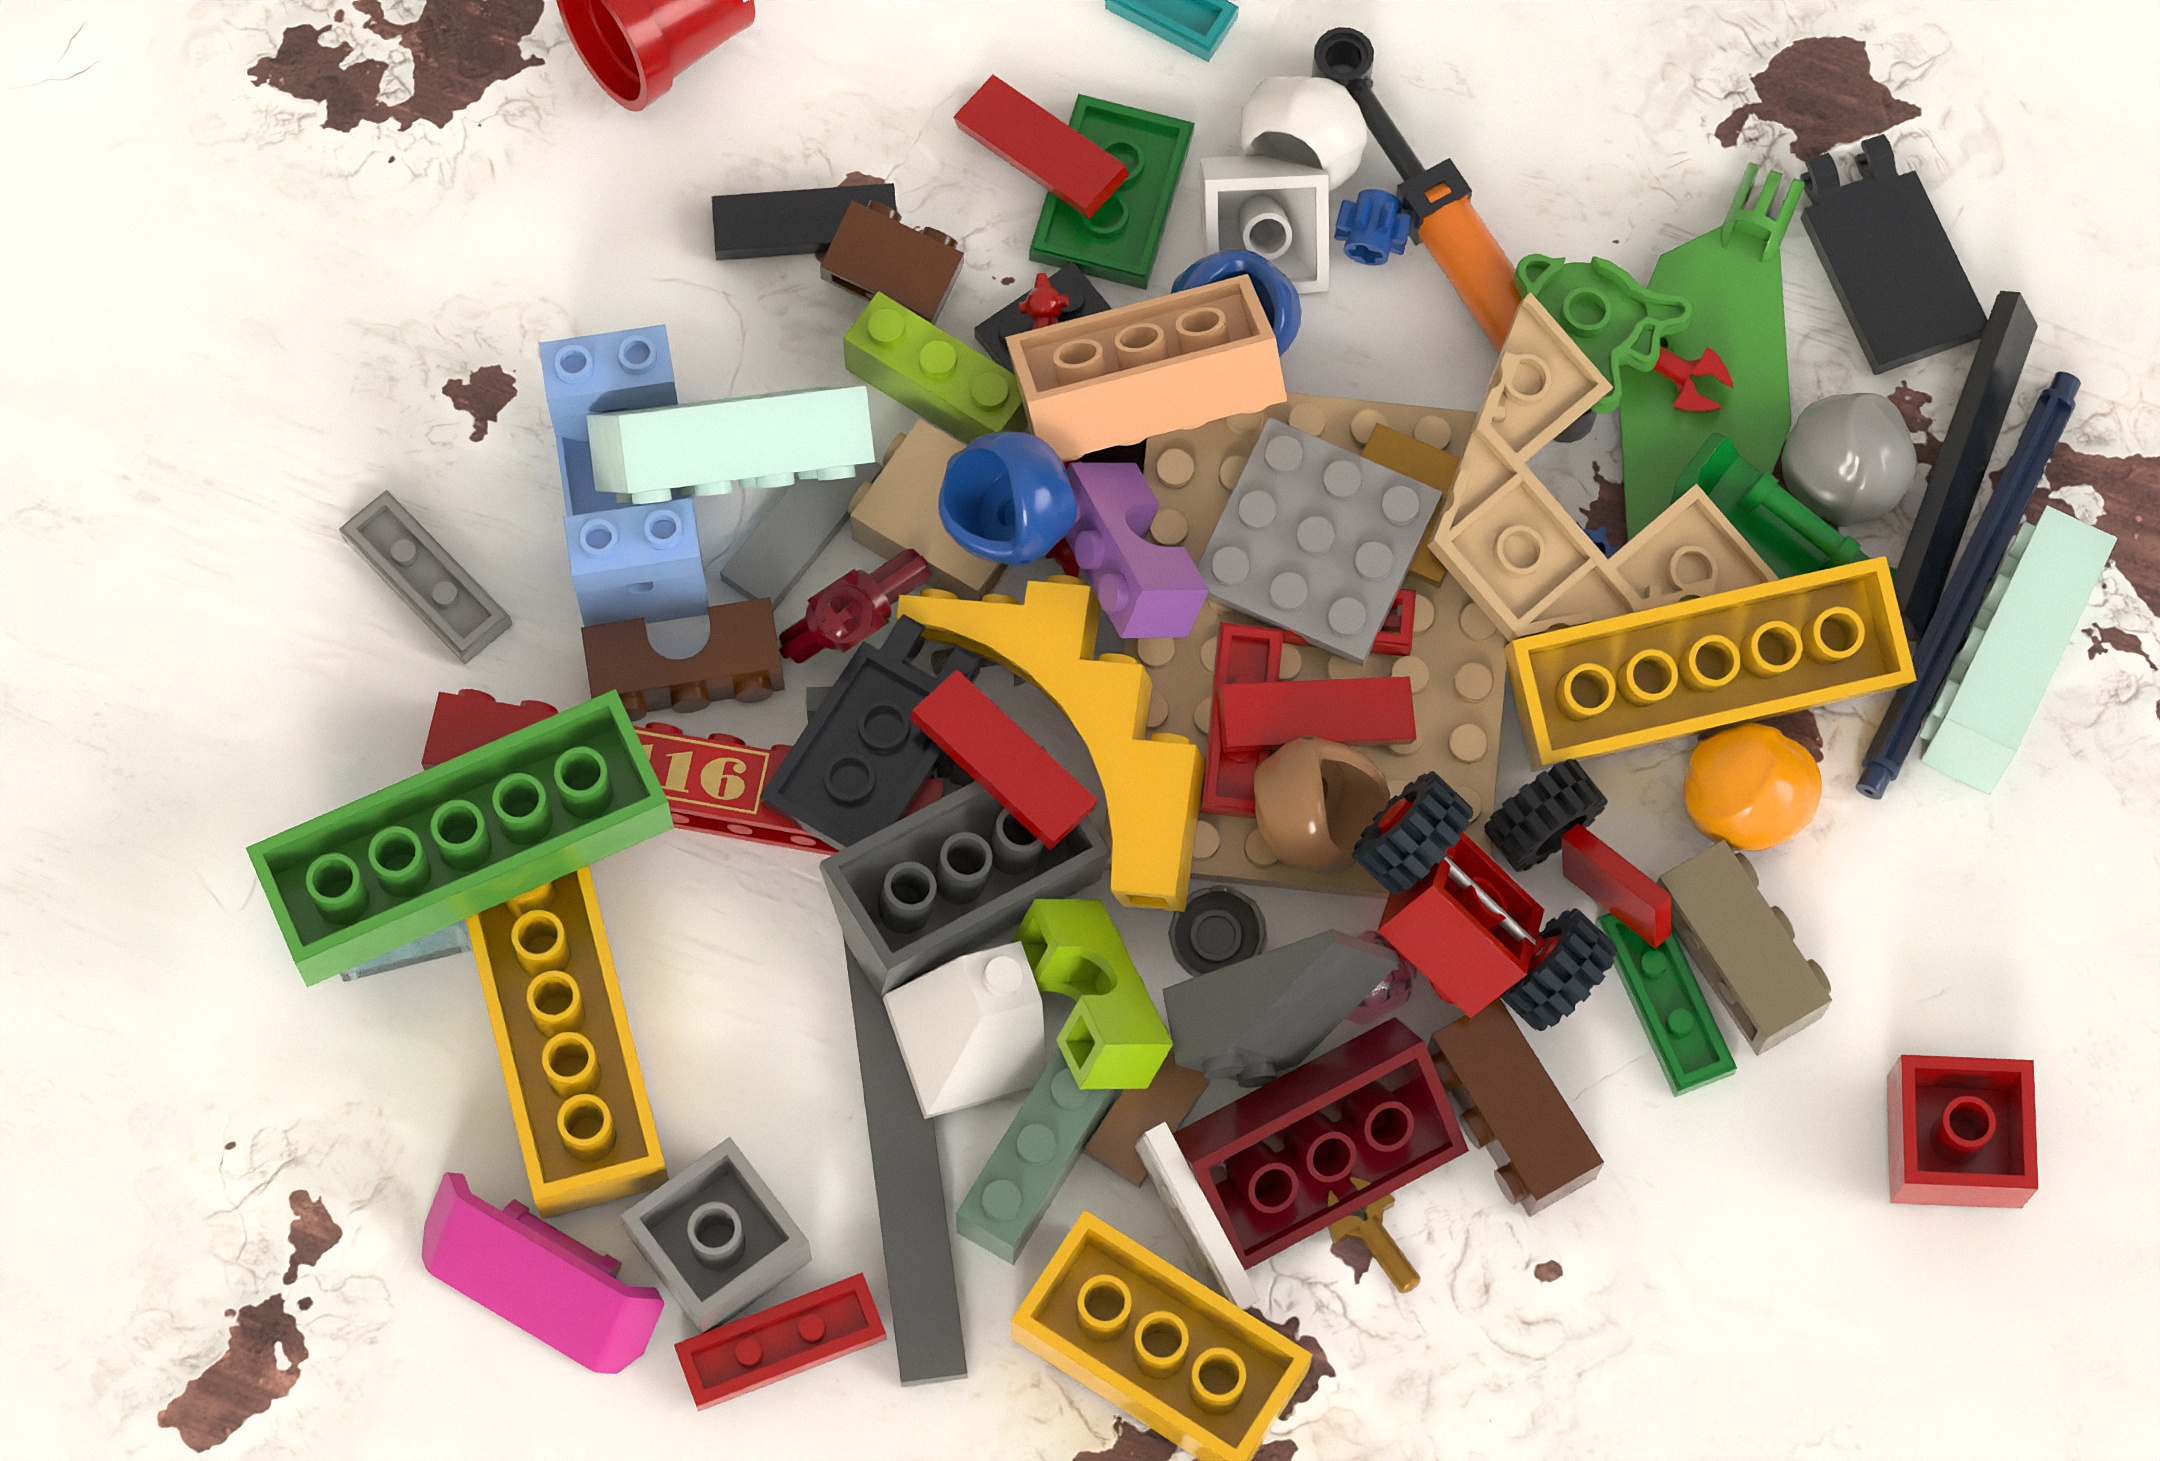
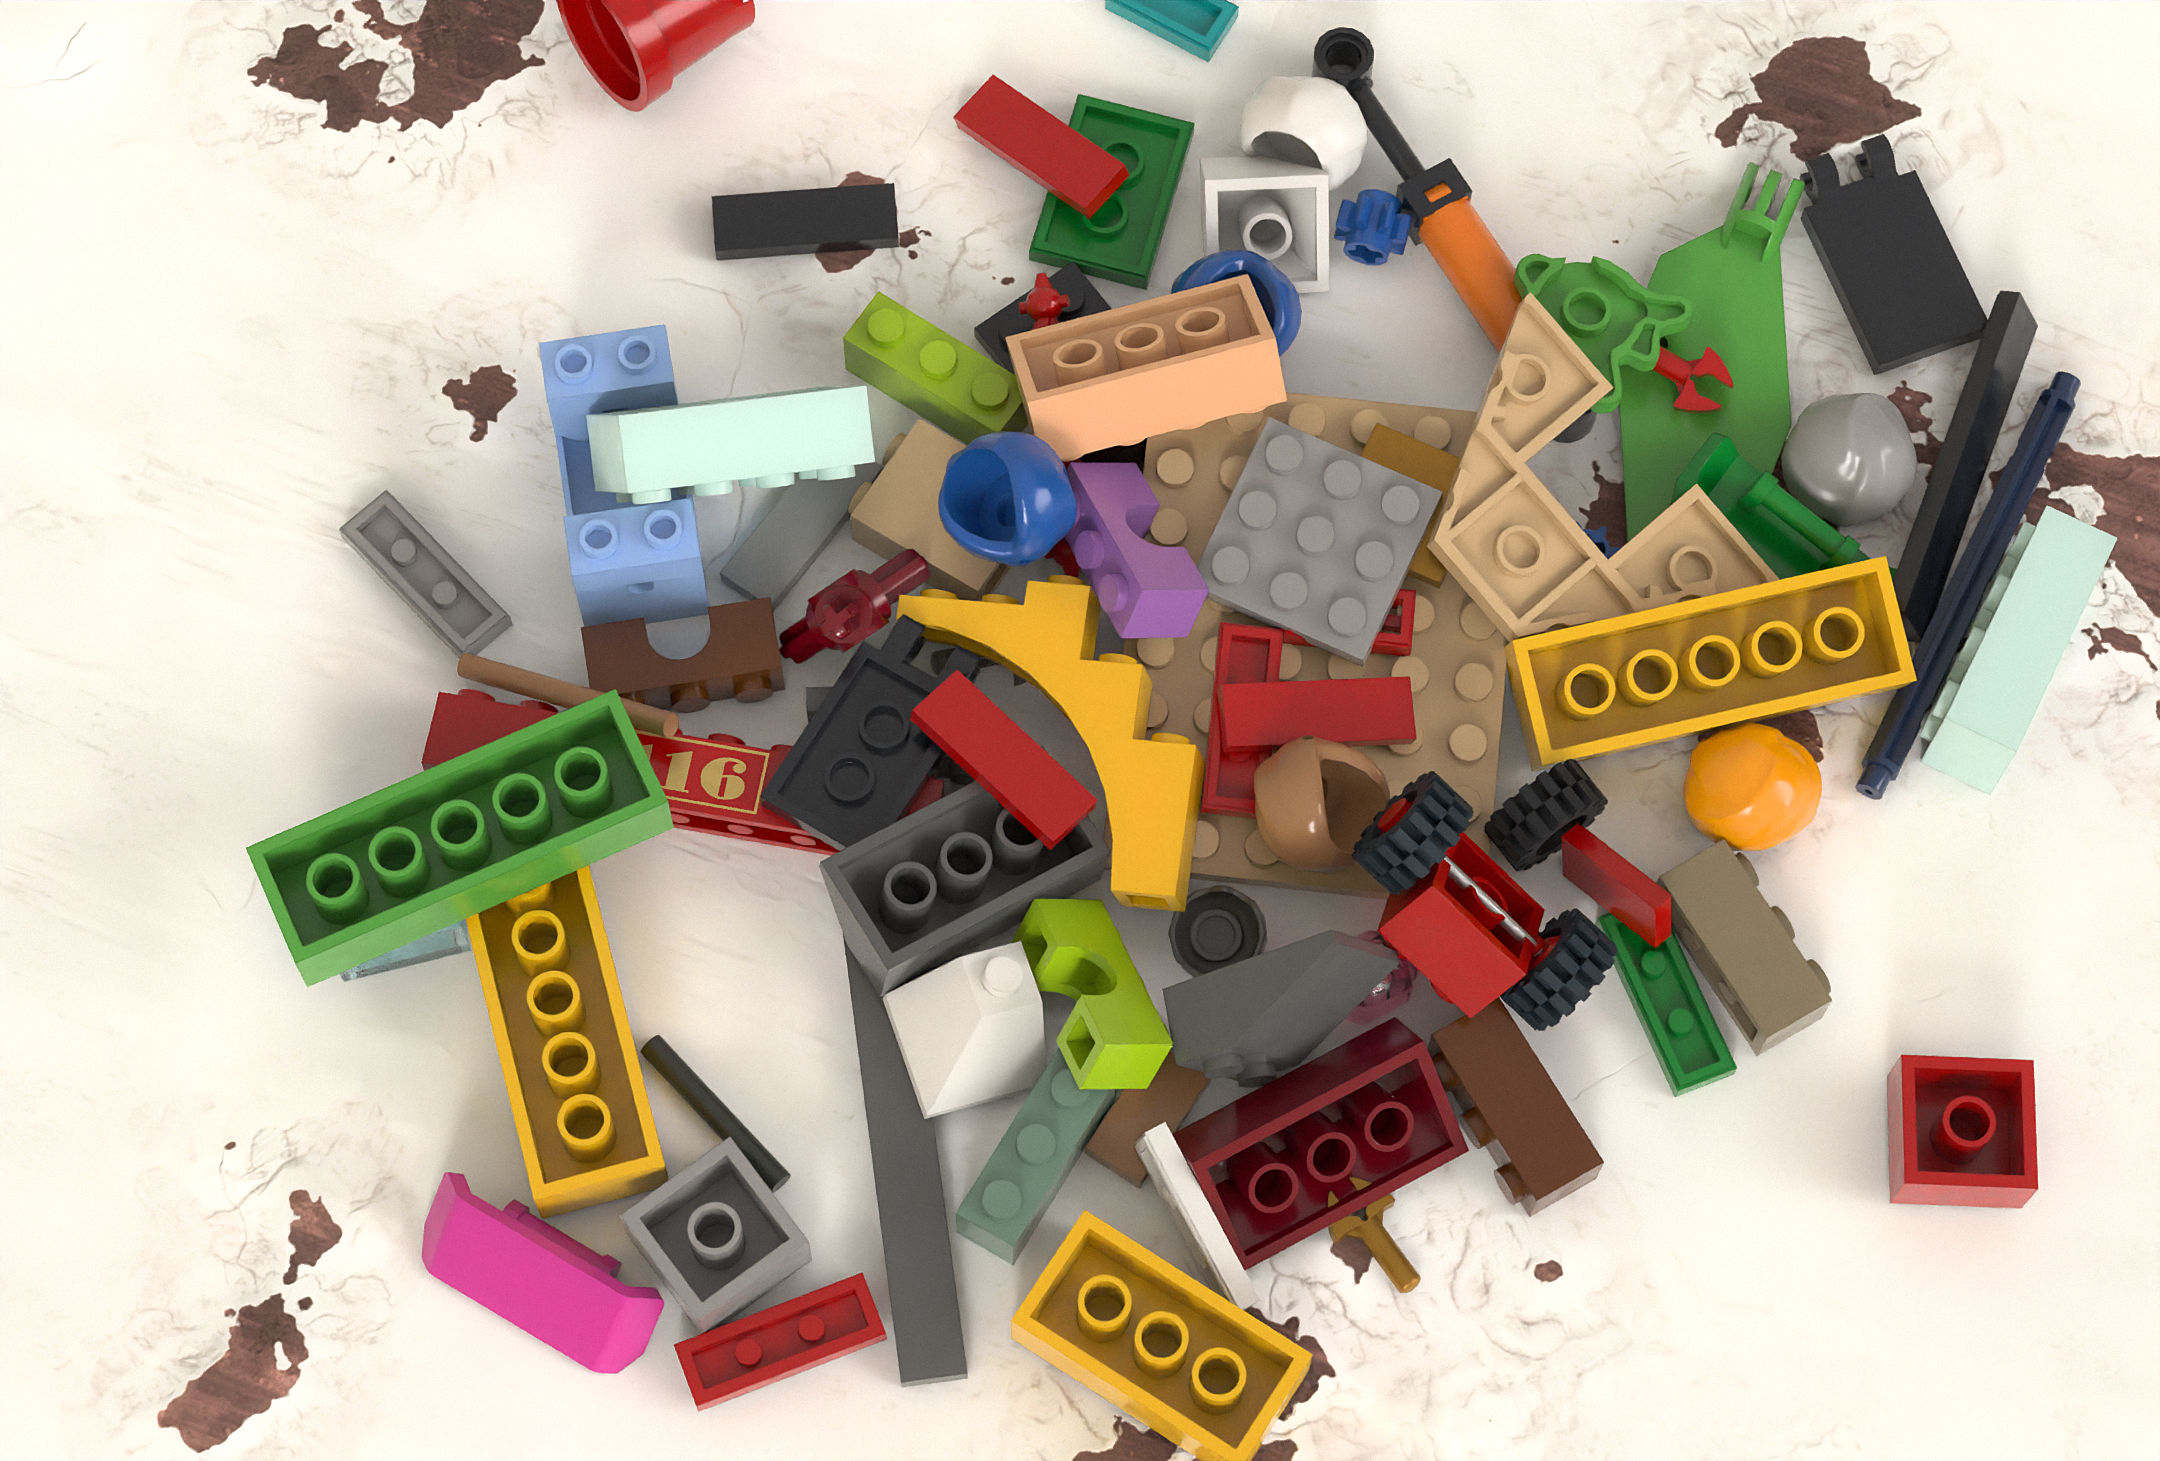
reddish brown brick [820,200,964,325] -> none
none -> medium nougat bar [457,653,679,738]
none -> pearl dark grey bar [640,1035,791,1193]

